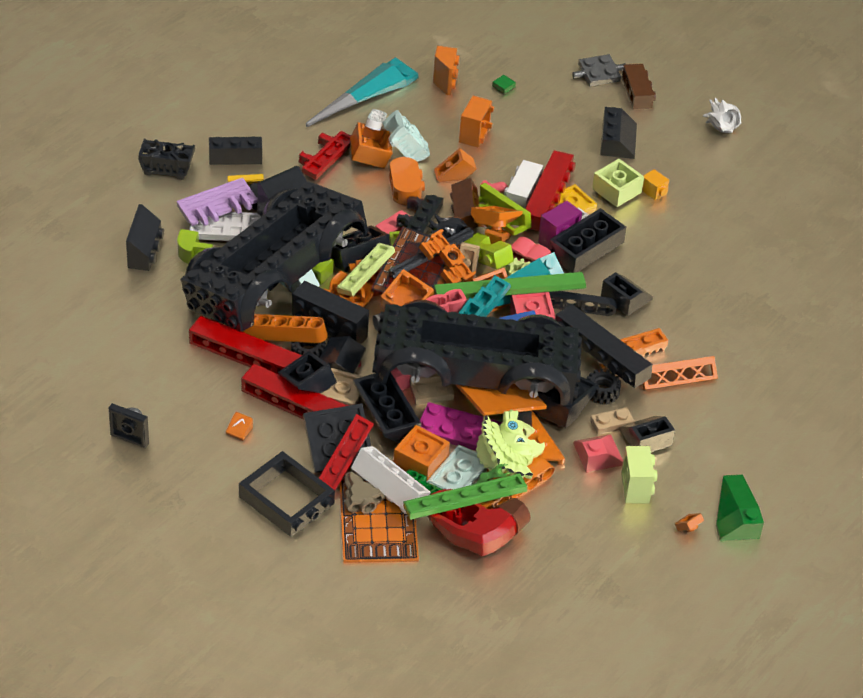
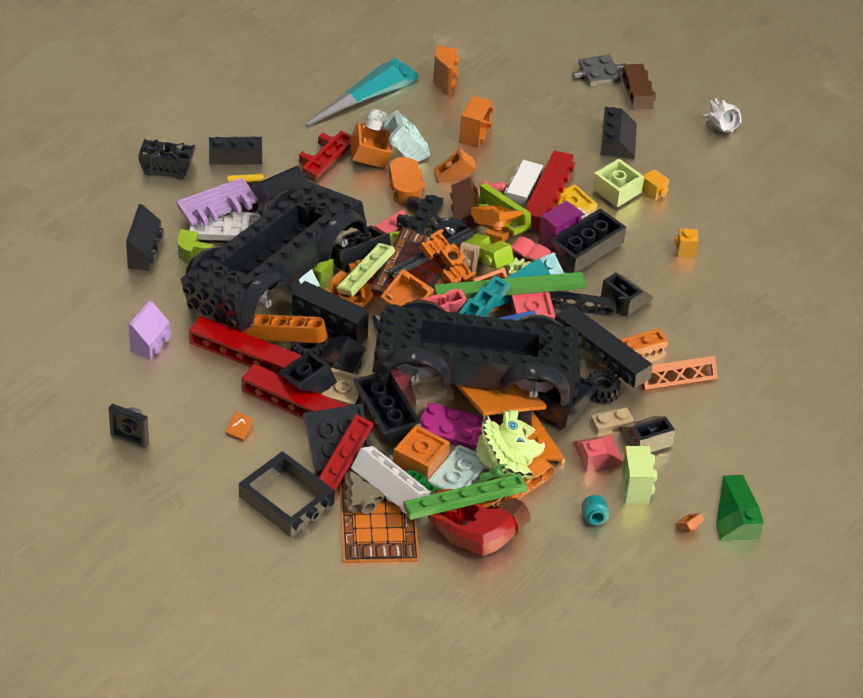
green tile [492,75,516,94] -> none
none -> lavender slope [129,301,171,359]
none -> teal head [581,495,609,525]
none -> light orange brick [674,228,699,258]

